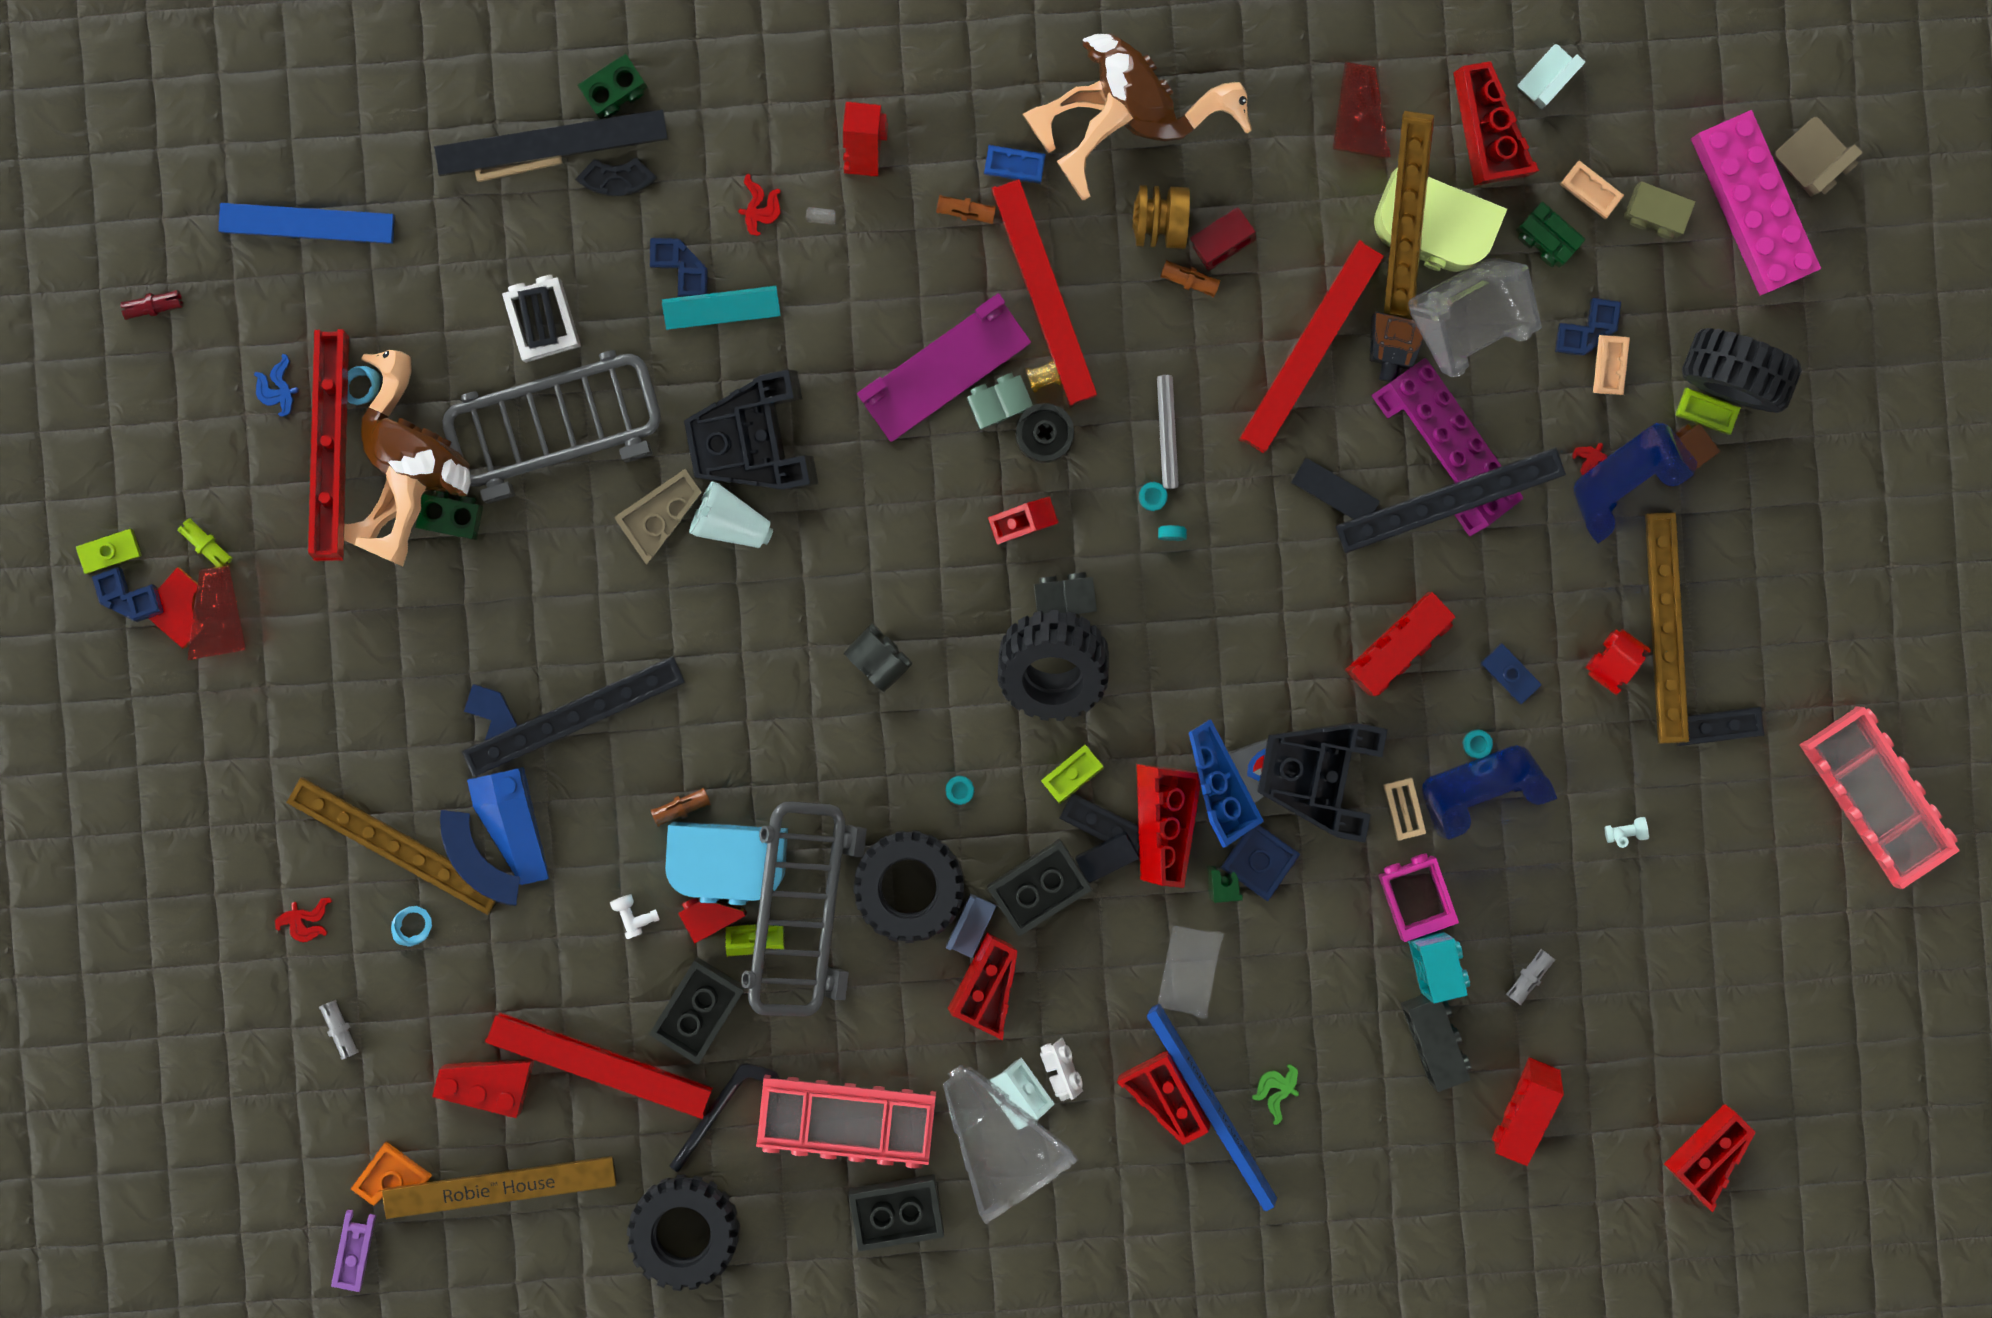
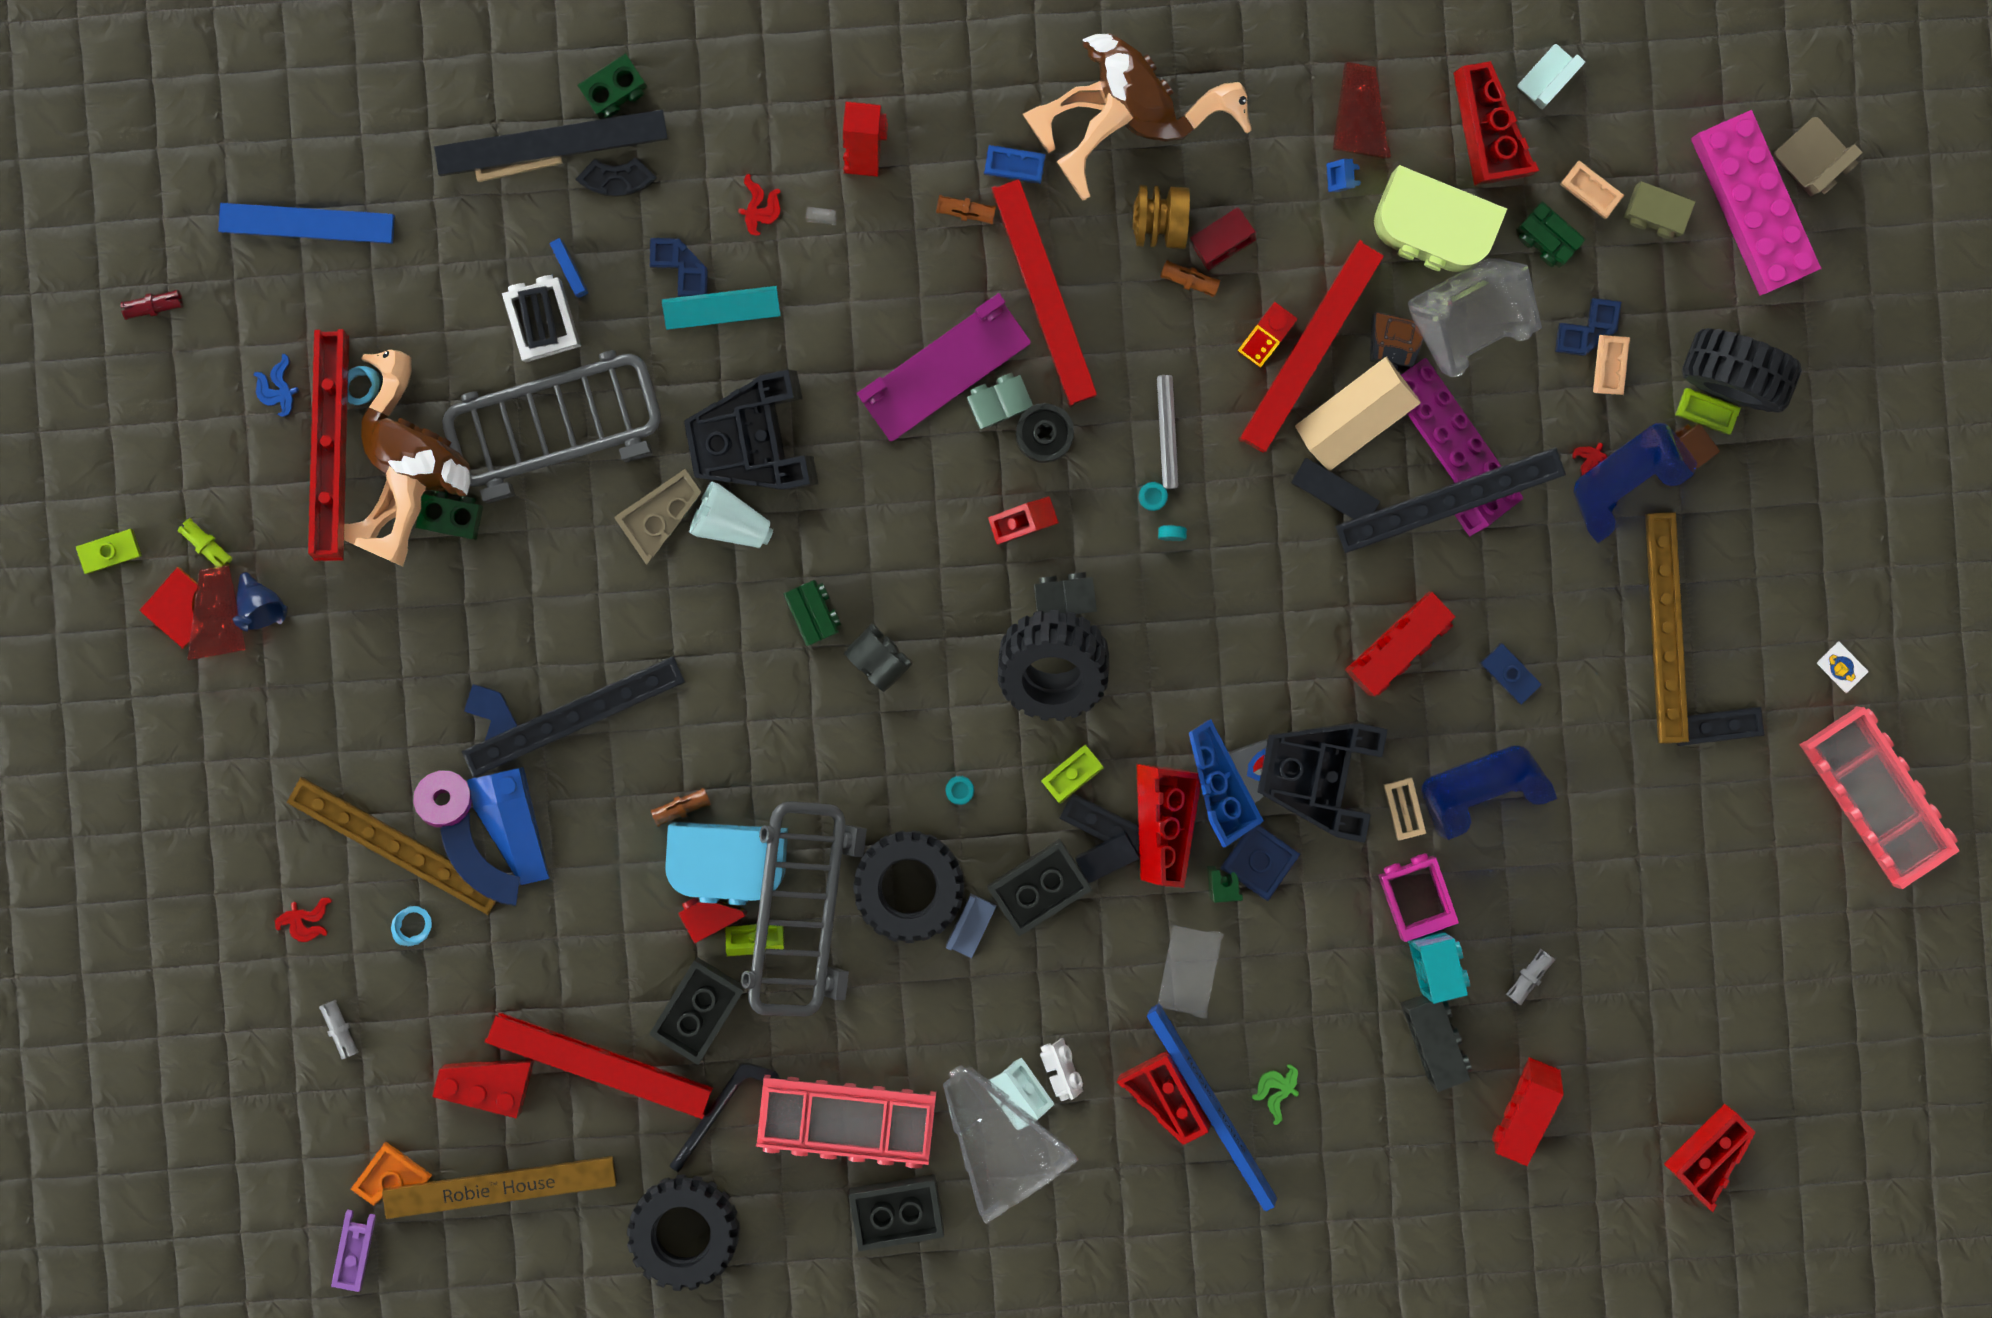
dark blue tile [92,567,164,622] -> none
white piece [610,894,659,939] -> none
red wedge [947,933,1018,1041] -> none
clear yellow bush [1025,360,1061,393] -> none
pearl gold tile [1384,111,1434,320] -> none
teal tile [1463,730,1493,759] -> none
red brick [1585,629,1651,695] -> none
light aqua piece [1604,817,1649,848] -> none
none -> dark blue hat [232,572,288,632]
none -> tile [413,771,472,828]
none -> blue tile [549,238,589,298]
none -> dark green brick [783,580,842,646]
none -> red slope [1237,302,1298,368]
none -> tan slope [1295,356,1421,471]
none -> blue tile [1326,159,1361,192]
none -> white sticker [1817,641,1869,693]

